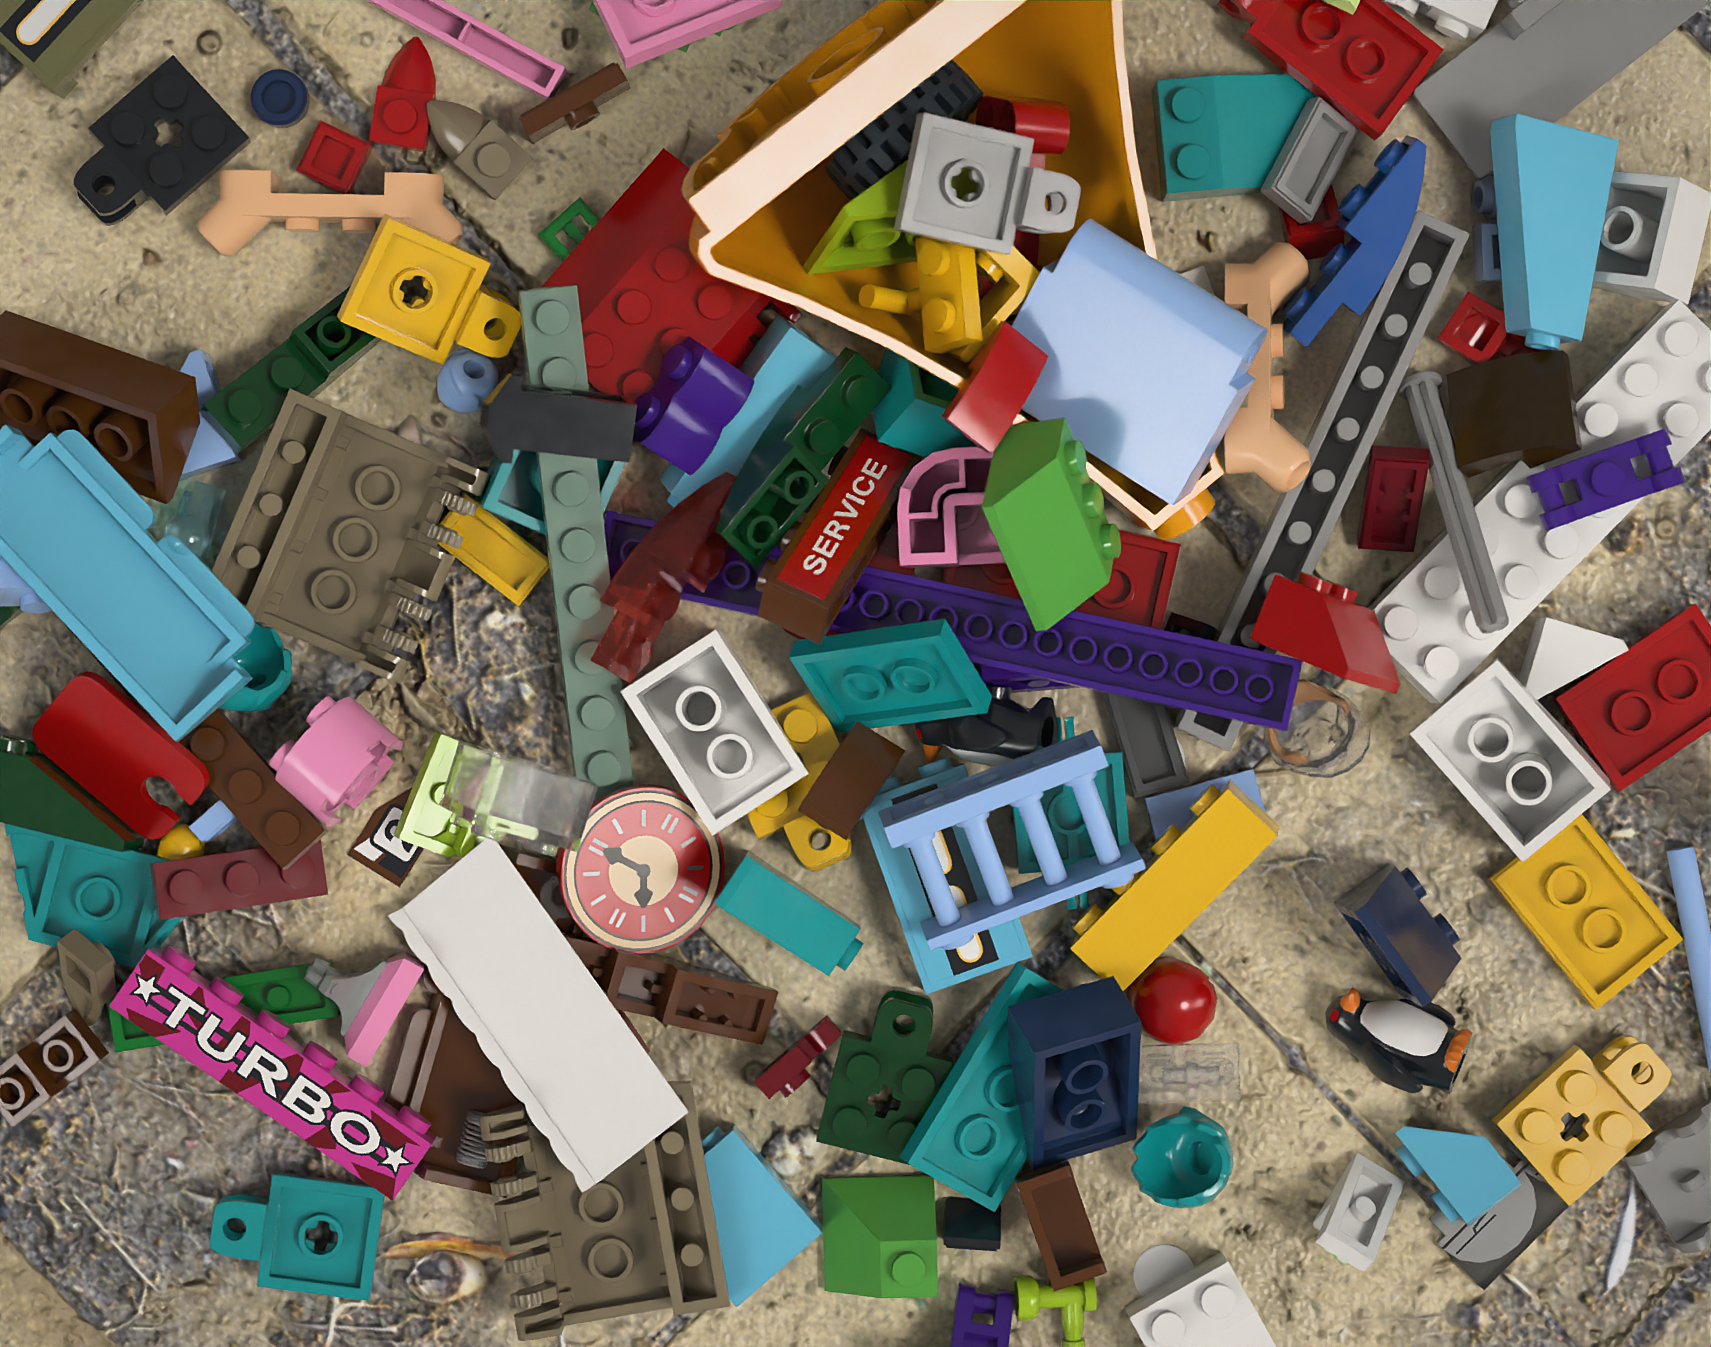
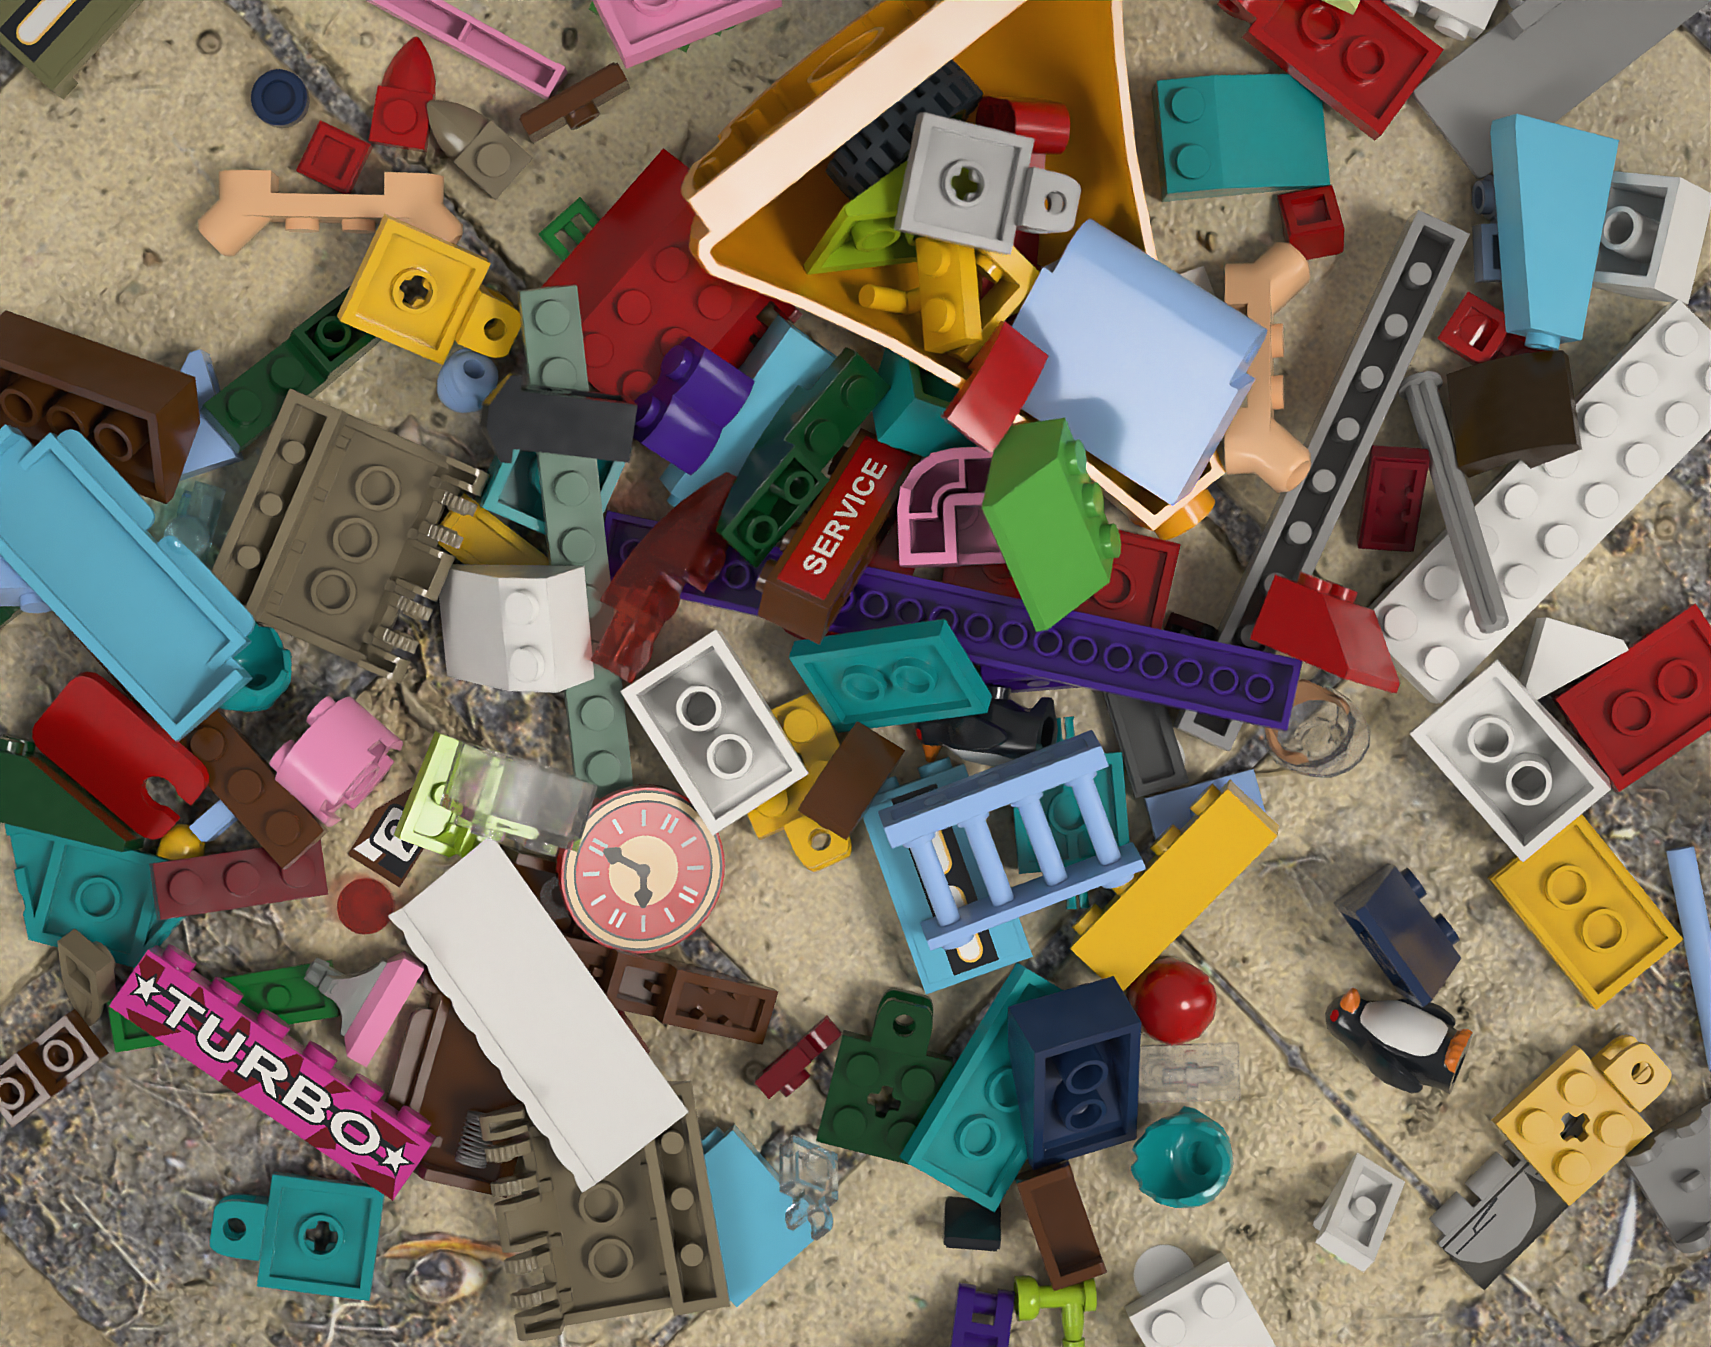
black plate [74,55,250,226] -> none
teal slope [714,851,863,976] -> none
bright green slope [822,1175,938,1298] -> none
light grey tile [1260,97,1359,224] -> none
blue slope [1283,135,1426,347] -> none
medium azure slope [1395,1126,1522,1227] -> none
dark purple plate [1526,428,1685,531] -> none
none -> clear red tile [337,877,396,935]
none -> white slope [439,564,595,693]
none -> clear plate [779,1135,838,1241]

